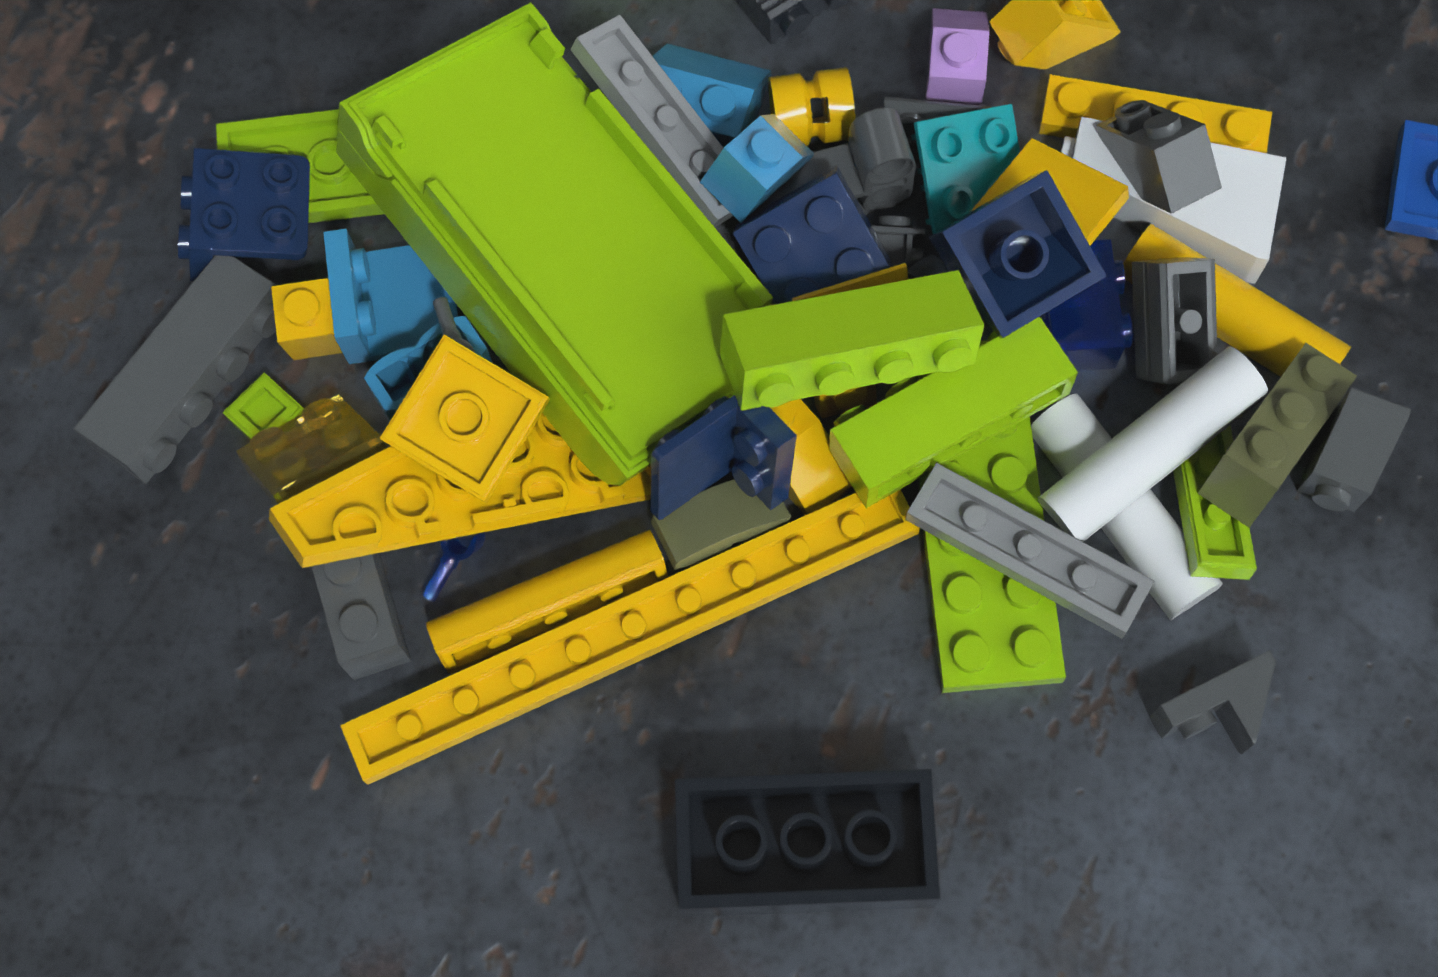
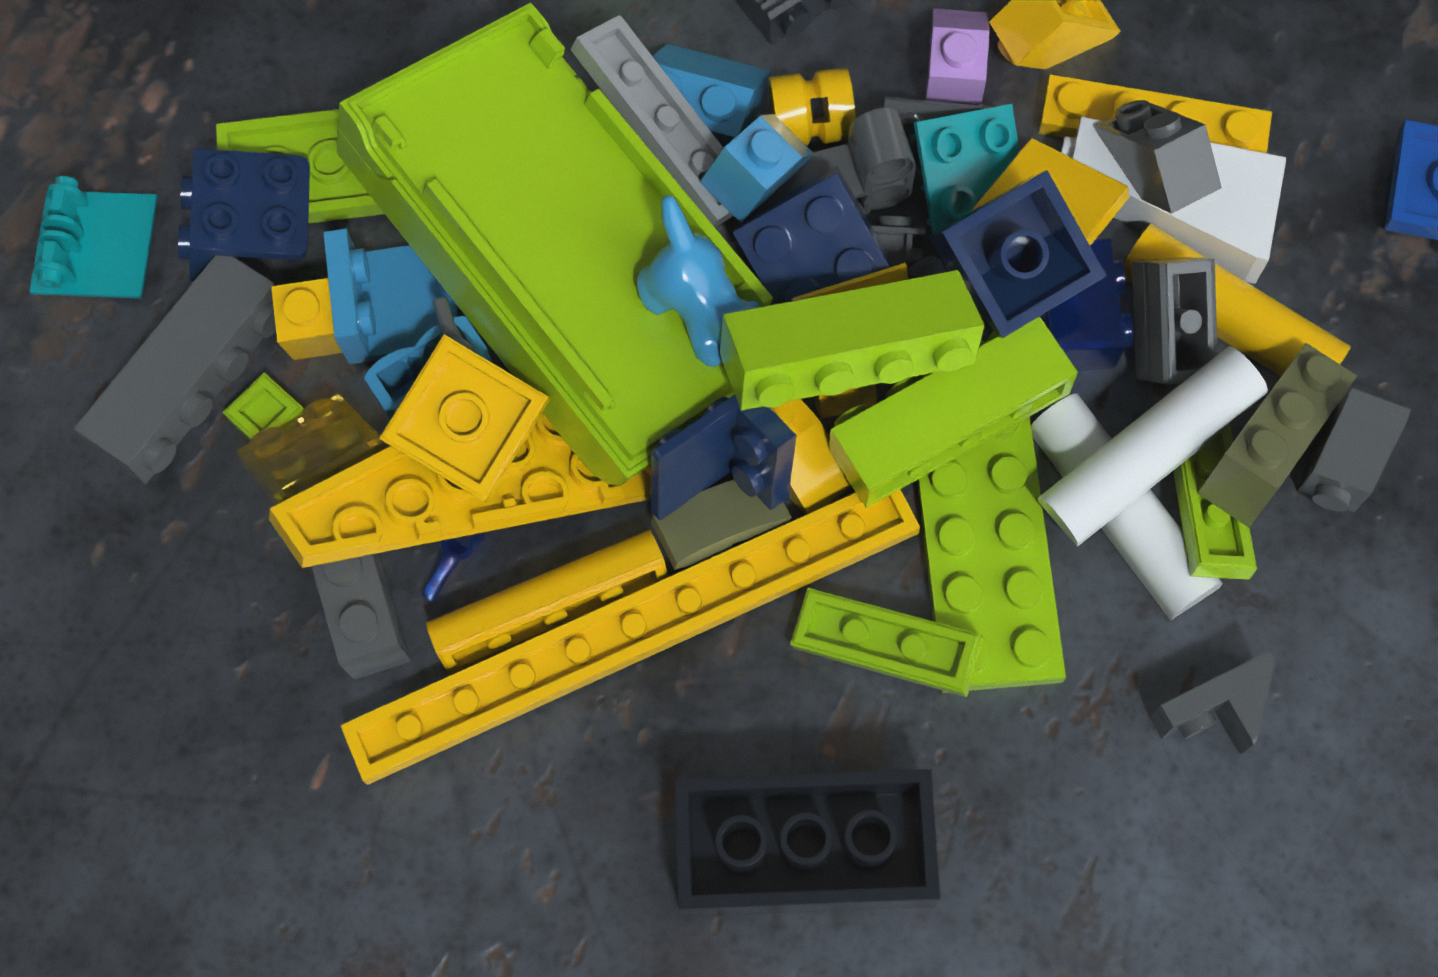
light grey plate [905,463,1154,639] -> none
none -> teal hinge [29,176,158,299]
none -> dark azure animal [637,195,759,367]
none -> lime tile [790,588,984,697]

